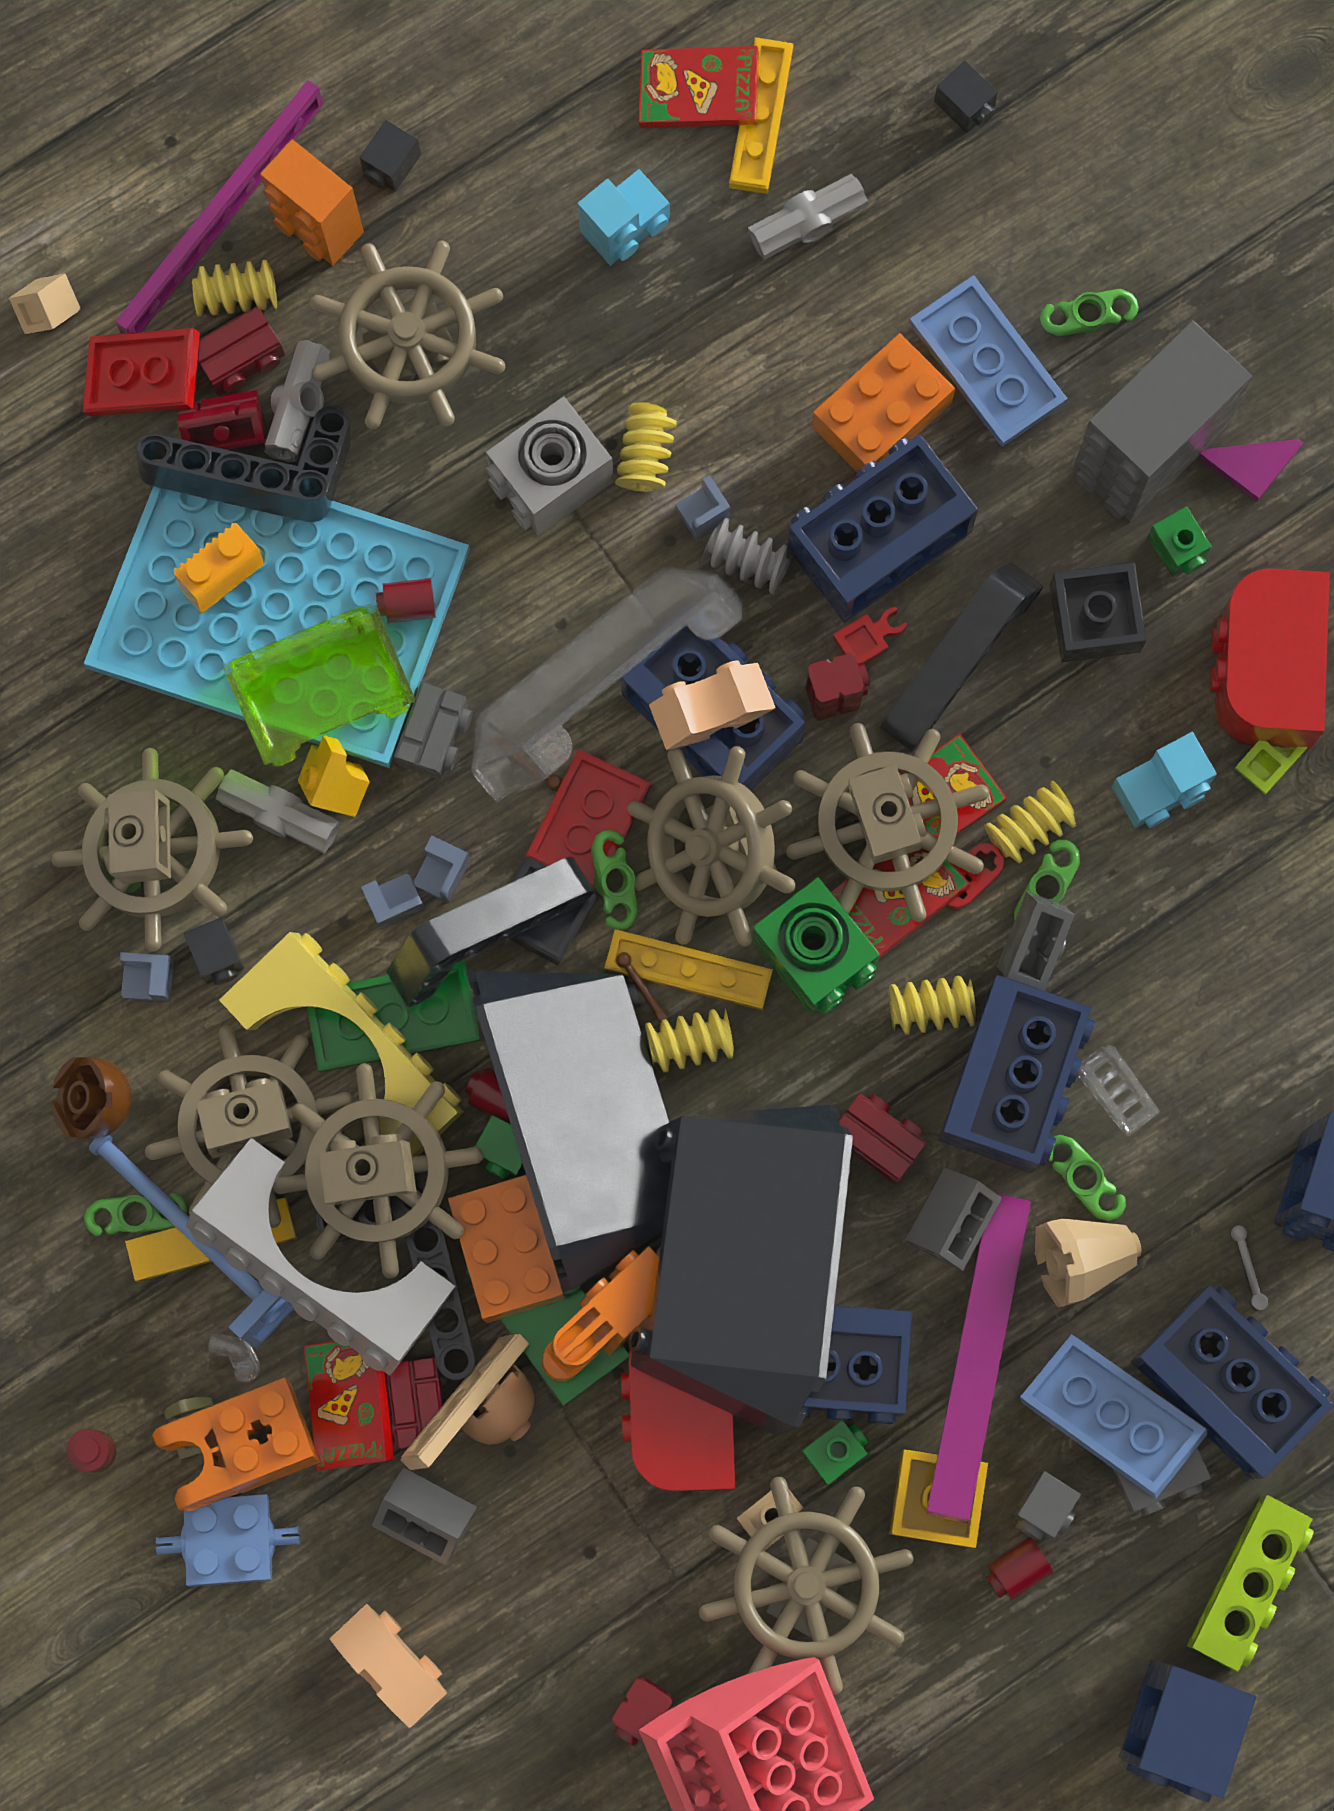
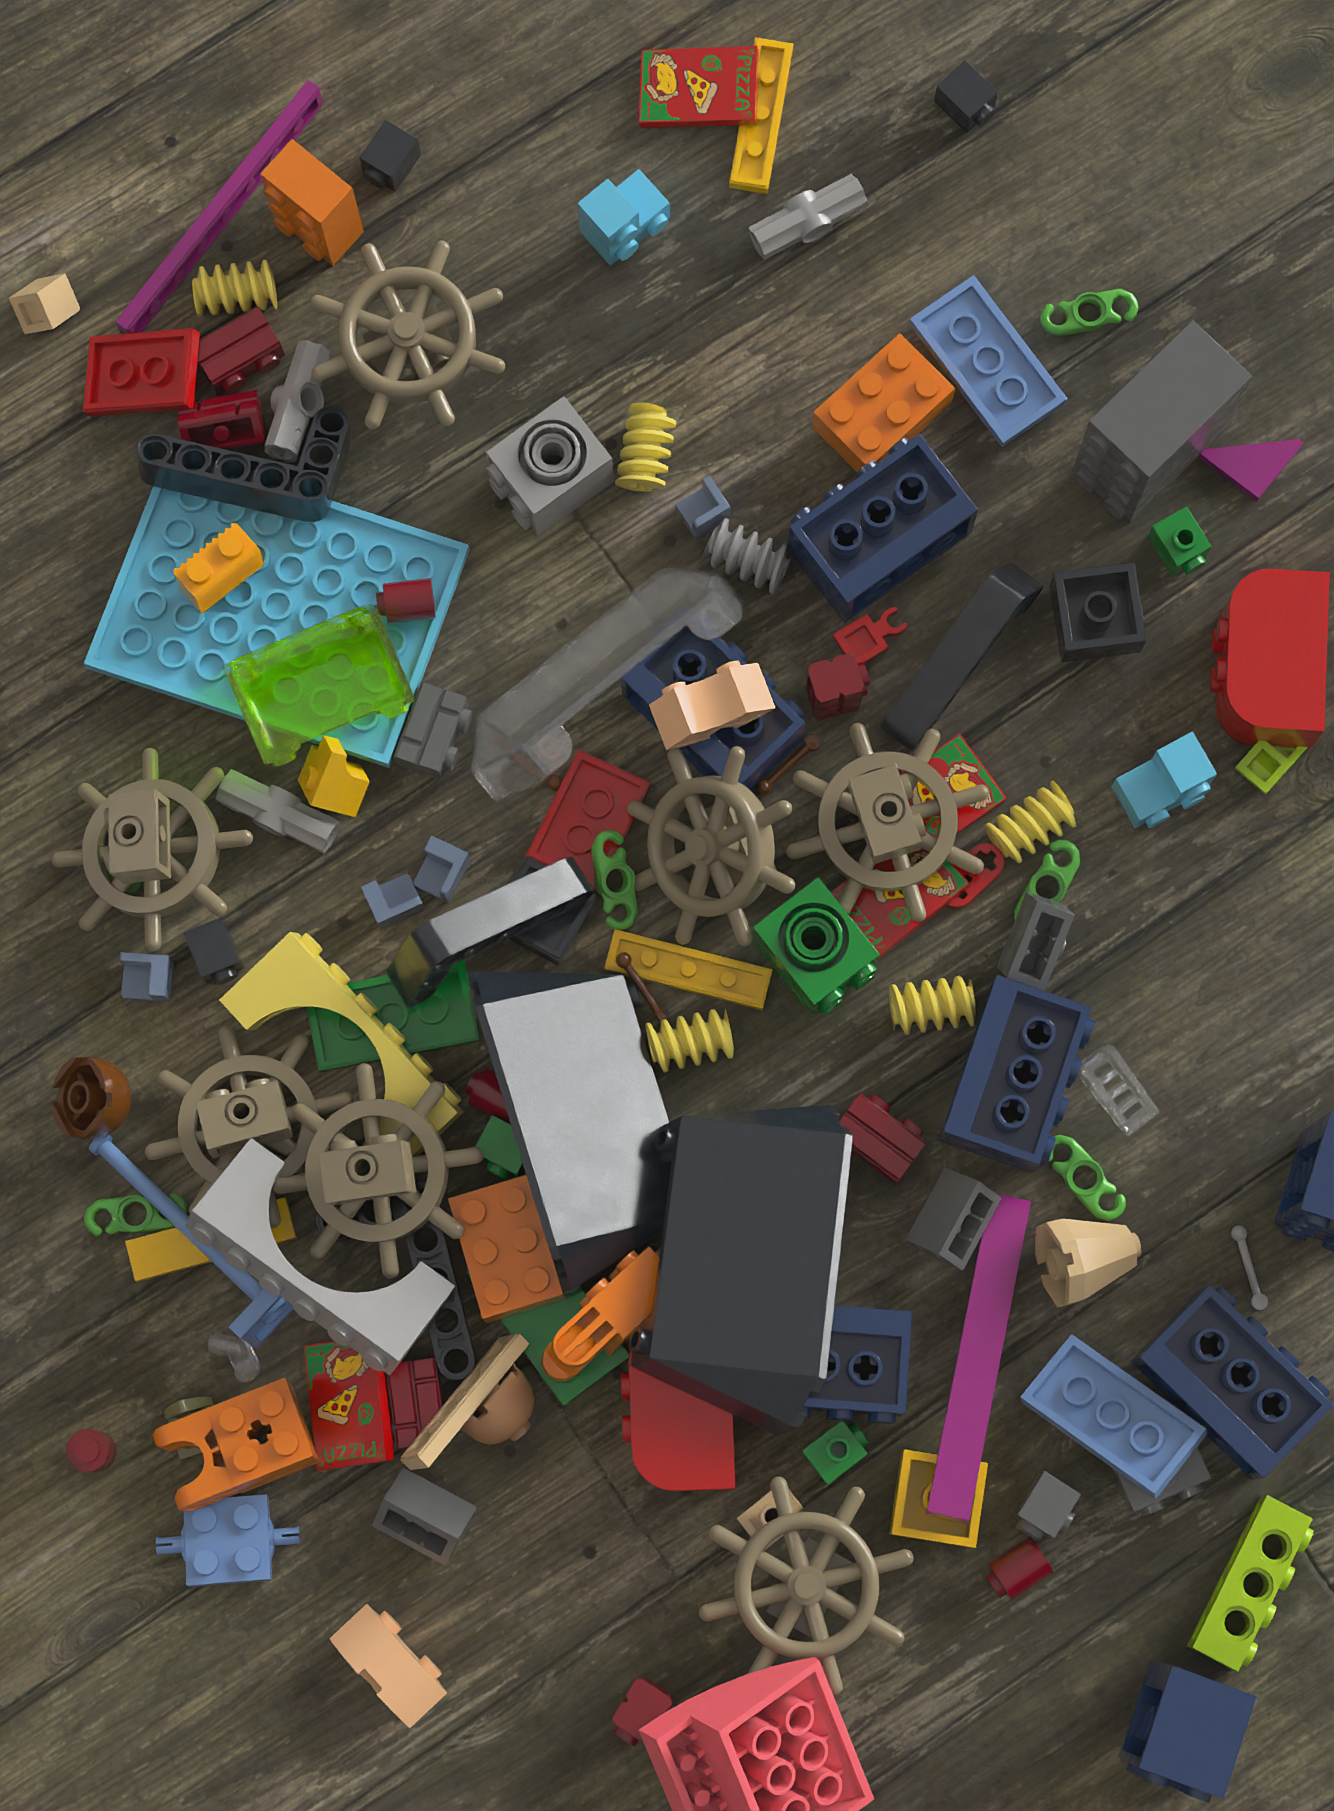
none -> reddish brown hinge [755,734,821,795]

